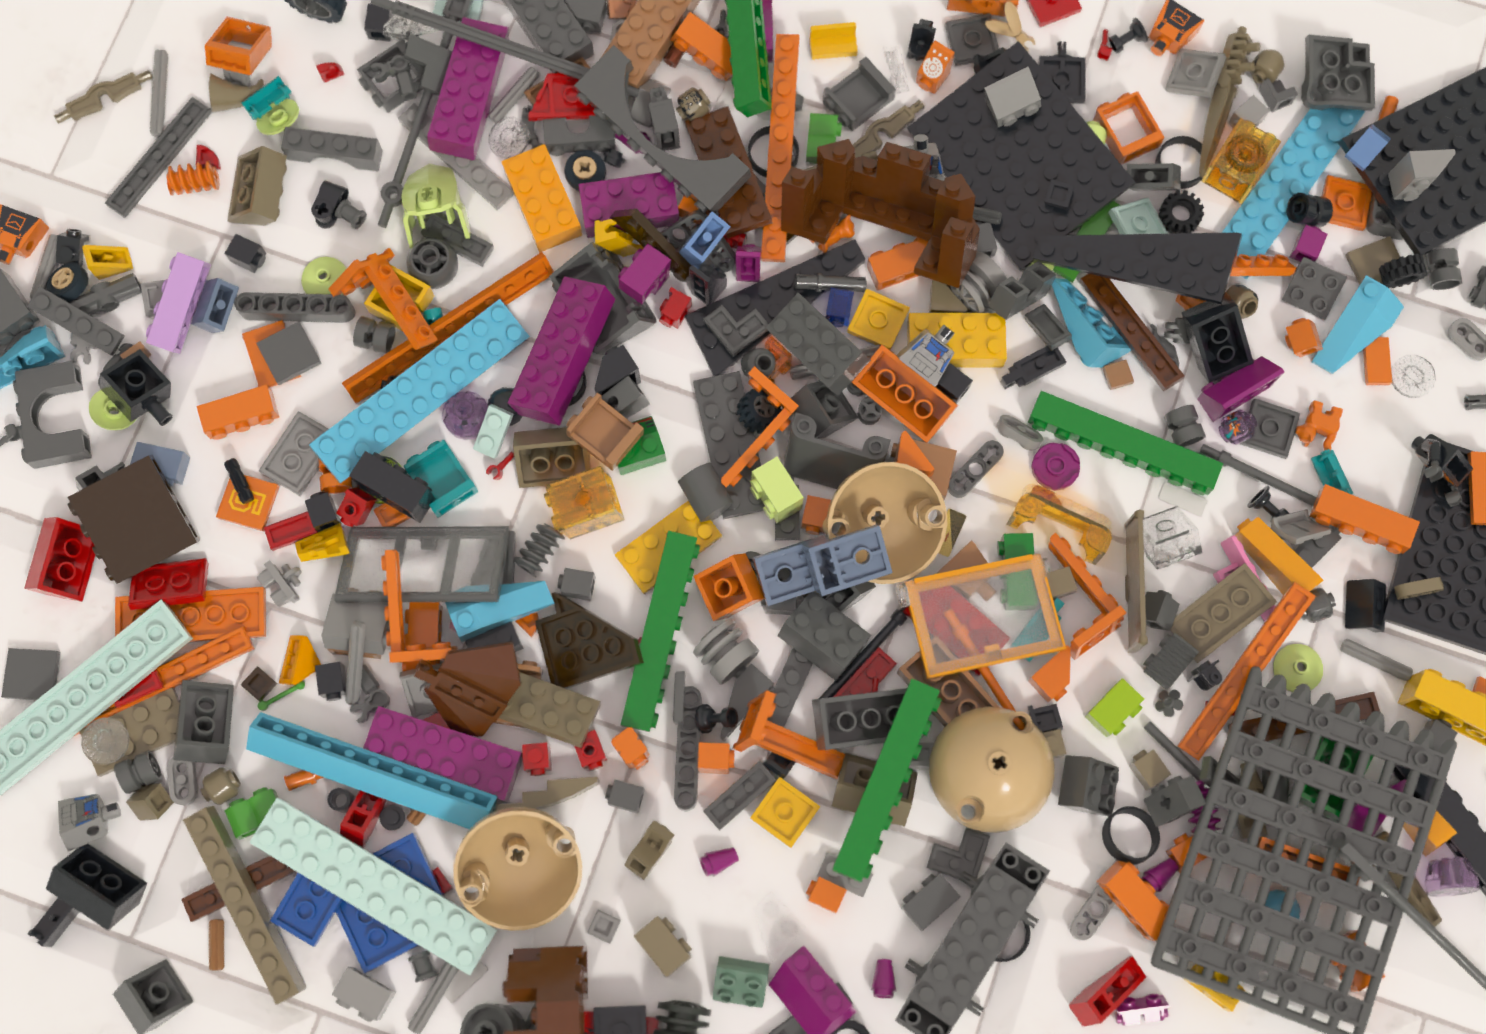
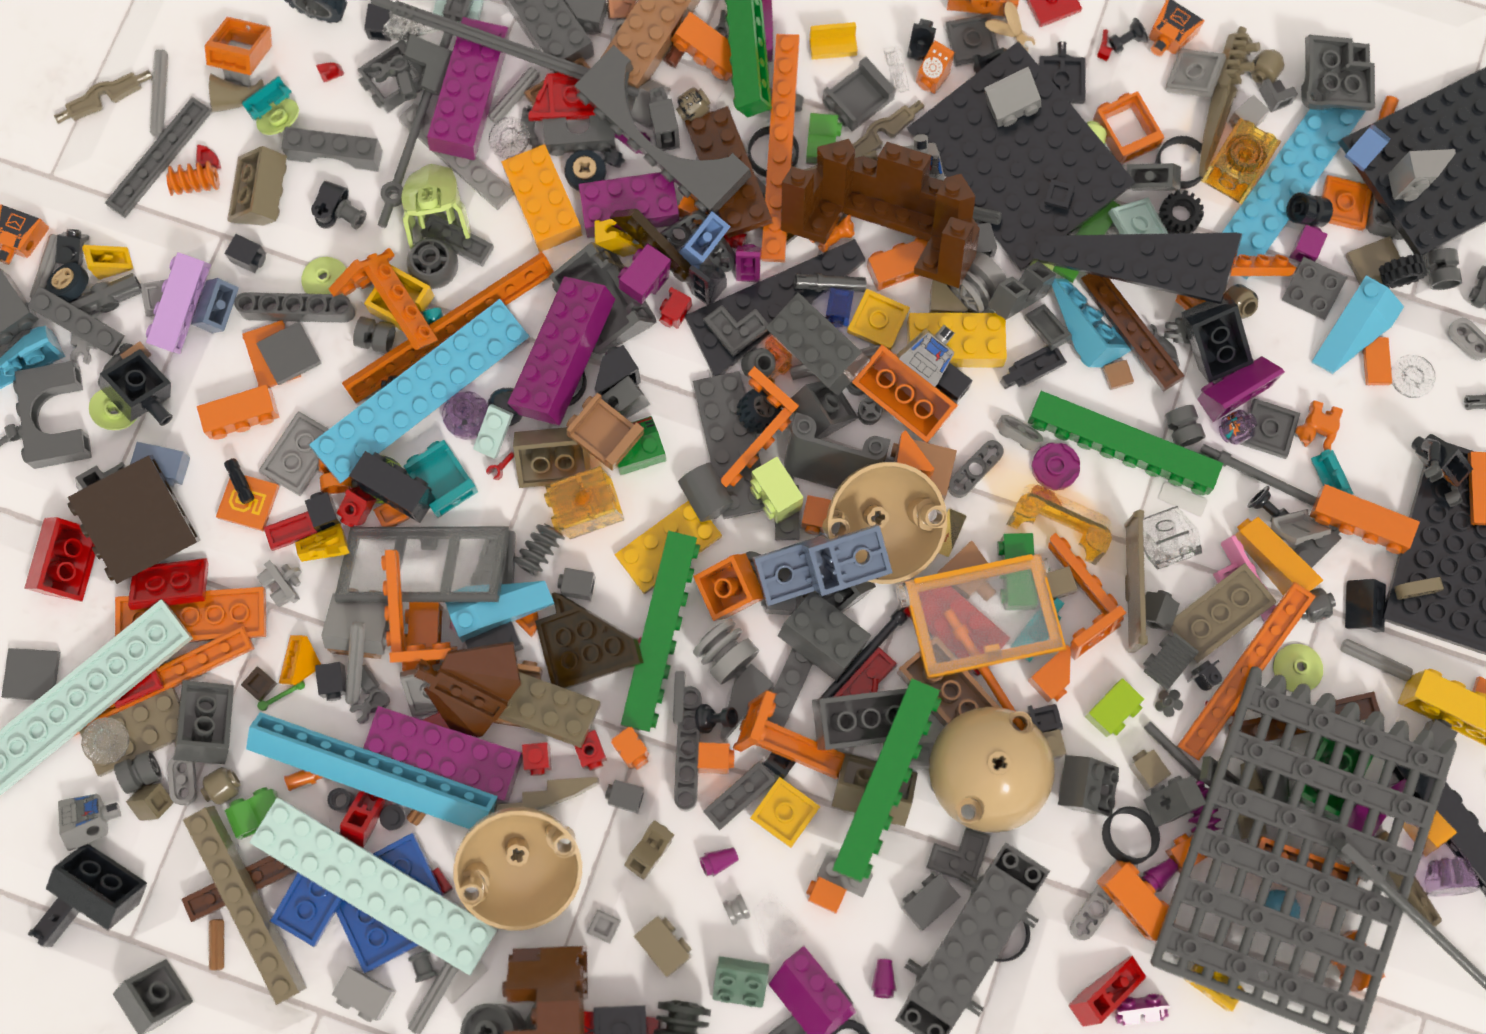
orange brick [1285,318,1323,358] -> none
none -> light grey wheel [722,894,751,926]

